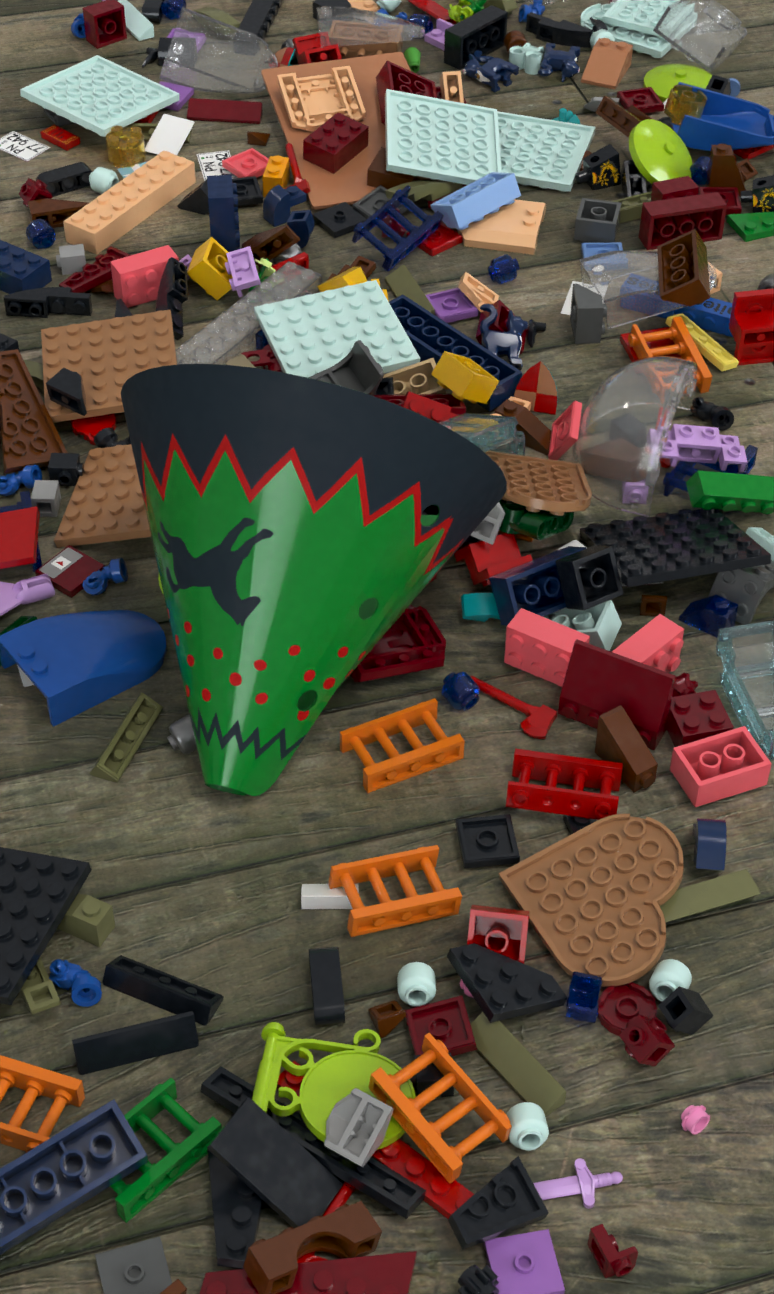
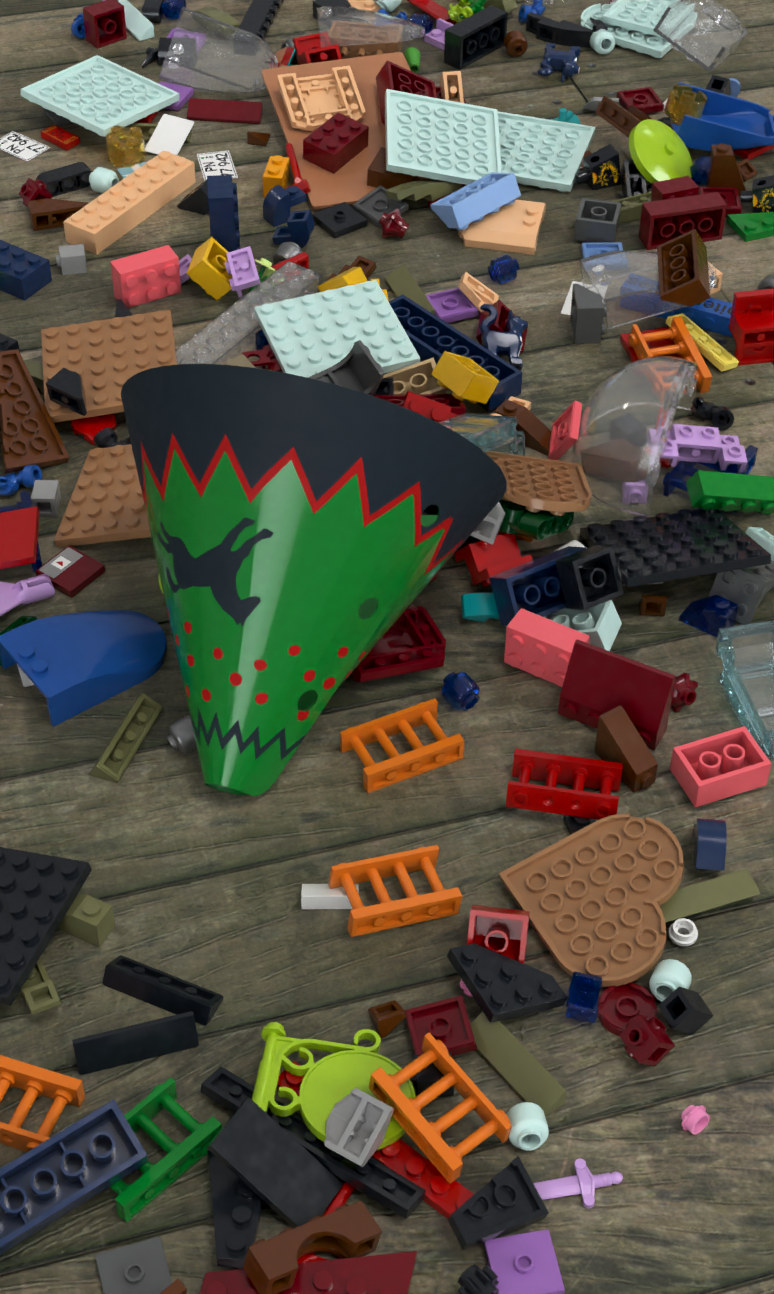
black slope [4,287,92,318] -> none
clear blue head [26,219,56,249] -> none
black brick [48,453,84,486] -> none
blue arm [49,959,102,1007] -> none
dark red wing [59,246,131,293] -> none
blue arm [83,558,128,595] -> none
reddish brown slope [91,280,114,294] -> none
black slope [156,257,188,340] -> none
coral plate [222,148,269,178] -> none
black plate [232,176,263,206] -> none
reddish brown slope [241,224,300,267] -> none
black beam [309,947,345,1025] -> none
clear blue fence [352,185,444,272] -> none
light aqua head [397,962,436,1007] -> none
red tile [406,219,463,257] -> none
black plate [455,814,520,869] -> none
dark blue animal [463,50,519,93] -> none
red piece [467,676,557,739] -> none
light aqua piece [509,43,544,75] -> none
shield [514,361,558,415] -> none
black bar [527,319,546,348] -> none
nougat slope [581,38,633,89] -> none
dark red bracket [587,1224,638,1279] -> none
coral brick [612,614,684,673] -> none
lime dish [643,64,712,103] -> none
dark red brick [667,690,734,747] -> none
none -> white plate [668,918,698,946]

